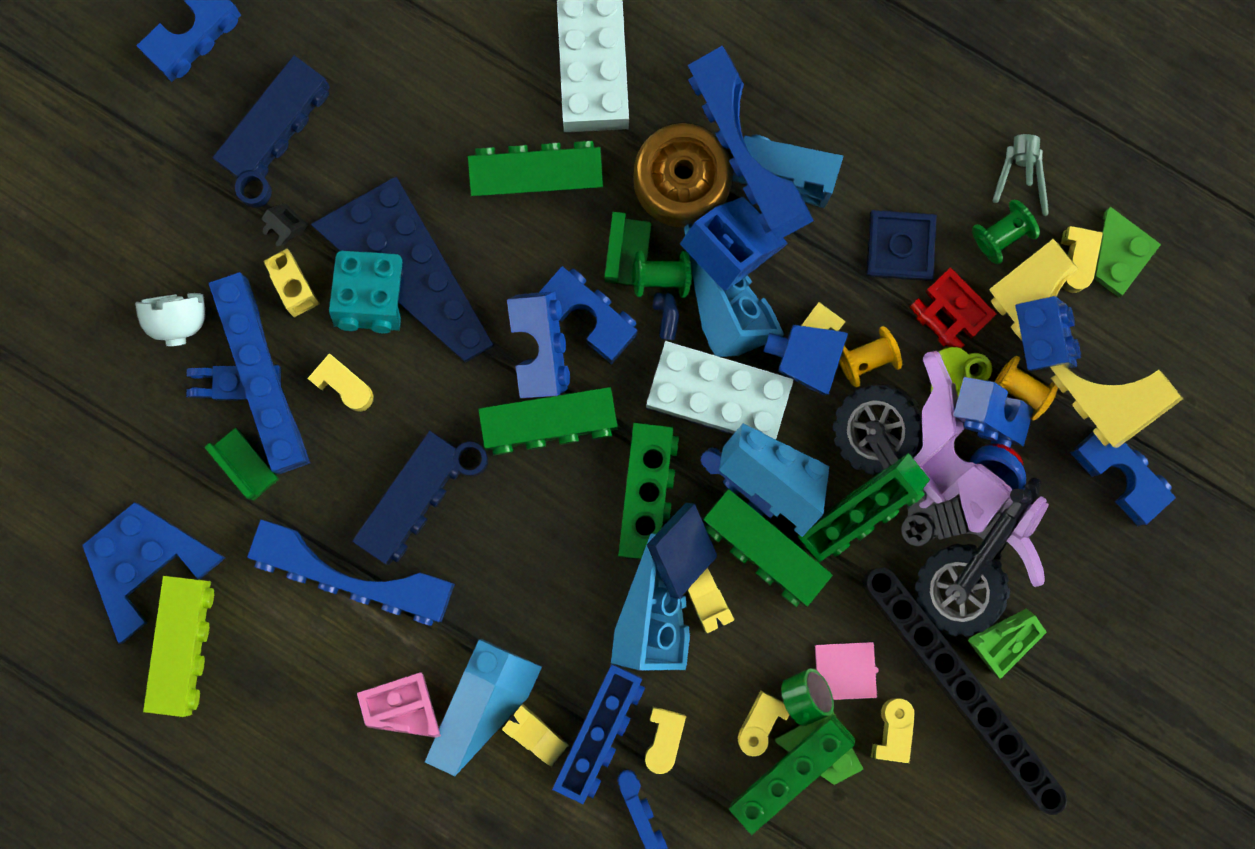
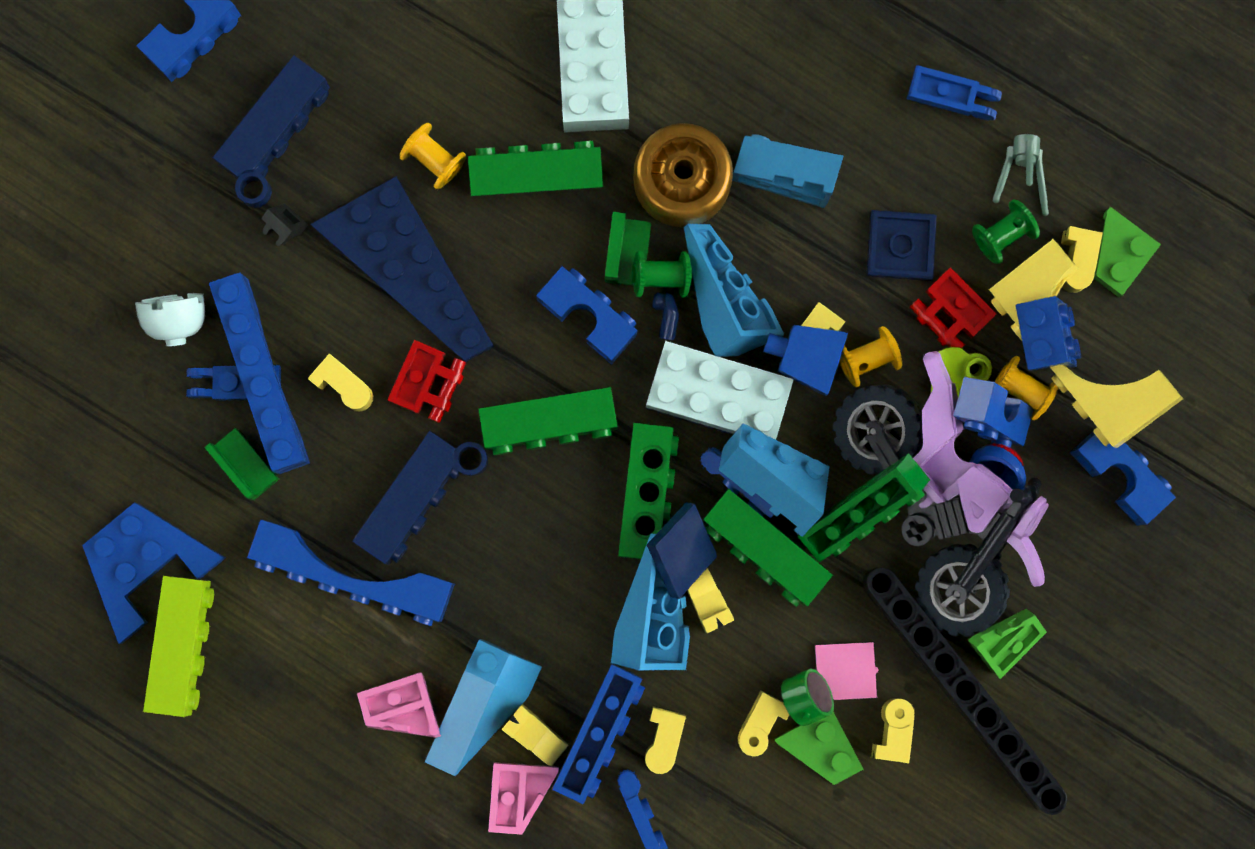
light yellow leg [264,248,320,317] -> none
teal bracket [329,251,403,333] -> none
arch [507,291,570,398] -> none
blue slope [680,197,788,292] -> none
blue arch [688,46,814,240] -> none
green brick [729,714,856,835] -> none
none -> red plate [387,340,466,423]
none -> yellow hose [400,123,466,189]
none -> bright pink wing [488,762,559,834]
none -> blue hinge [907,65,1002,121]

